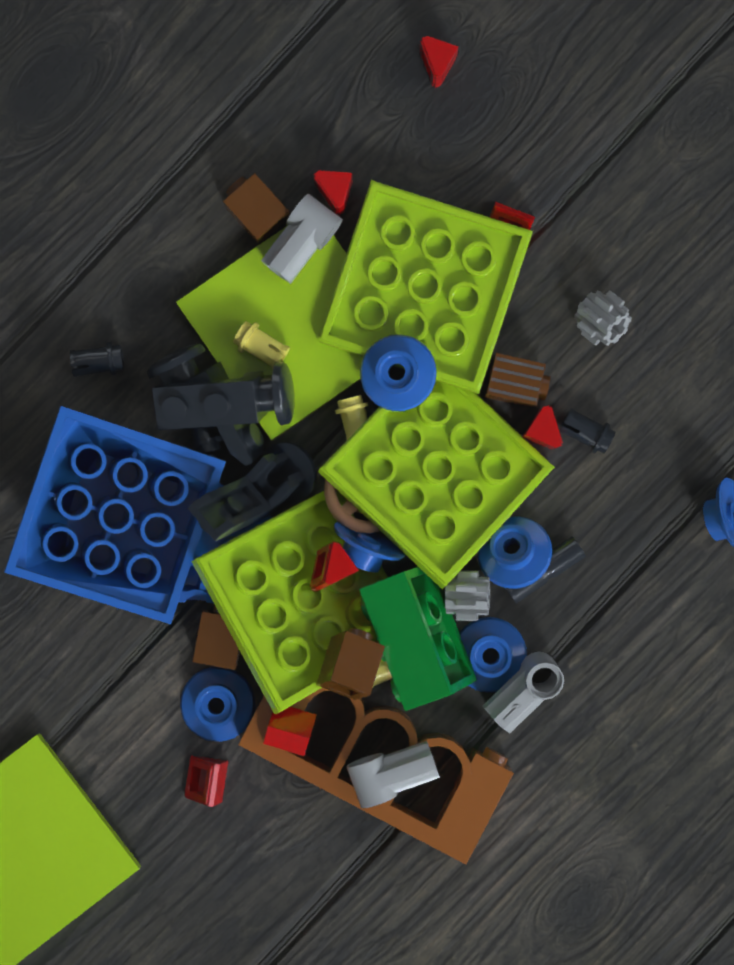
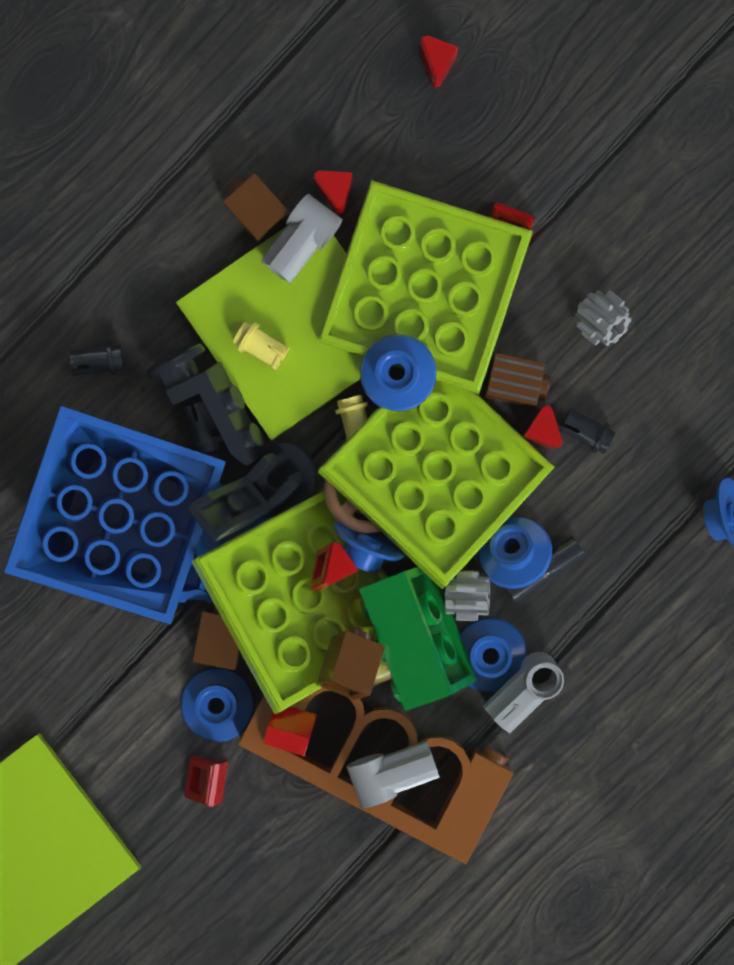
black piece [152,362,295,430] -> none

